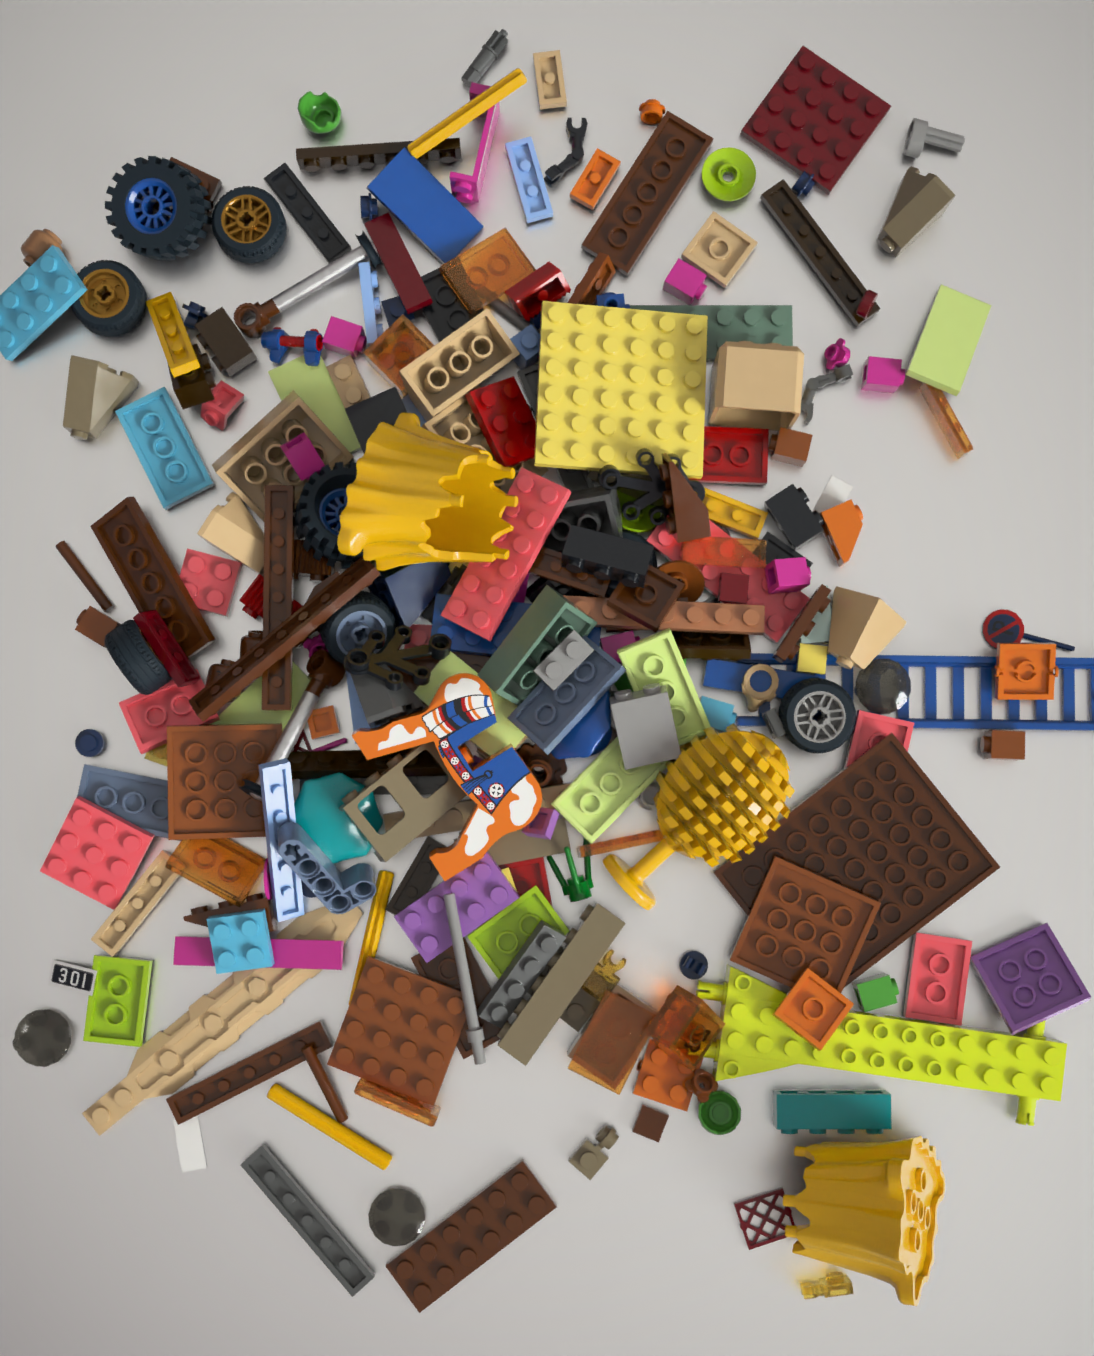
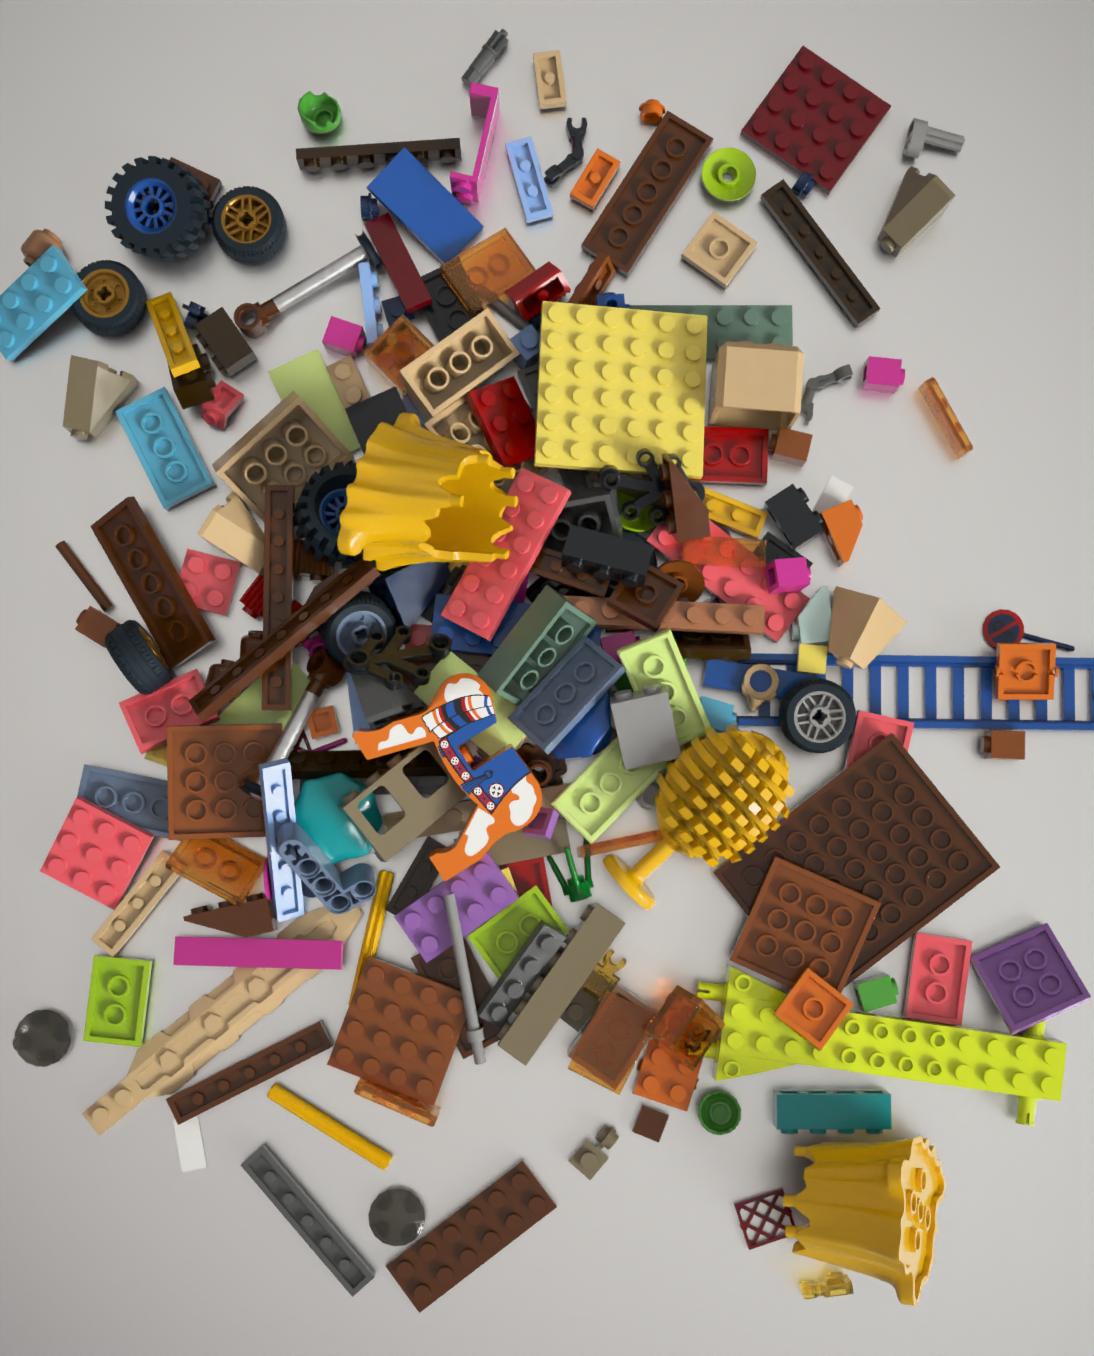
sticker [48,960,97,996] -> none
dark blue plate [75,729,104,757] -> none
dark red tile [133,610,200,688] -> none
medium azure plate [206,908,275,974] -> none
blue piece [261,327,323,367] -> none
black tile [264,163,351,264] -> none
dark pink brick [280,432,325,481] -> none
reddish brown bar [301,1044,348,1123] -> none
yellow axle [407,68,527,159] -> none
light grey plate [533,630,594,691] -> none
dark pink brick [662,258,707,305] -> none
dark blue plate [679,951,708,979] -> none
dark orange plate [685,1069,718,1103] -> none
dark red tile [717,573,750,604] -> none
dark grey tile [761,708,786,739] -> none
reddish brown plate [772,584,831,663] -> none
dark pink plate [824,338,850,370] -> none
clear smoke dish [854,659,911,714] -> none
dark red tile [856,290,878,319] -> none
yellowish green tile [905,284,992,396] -> none

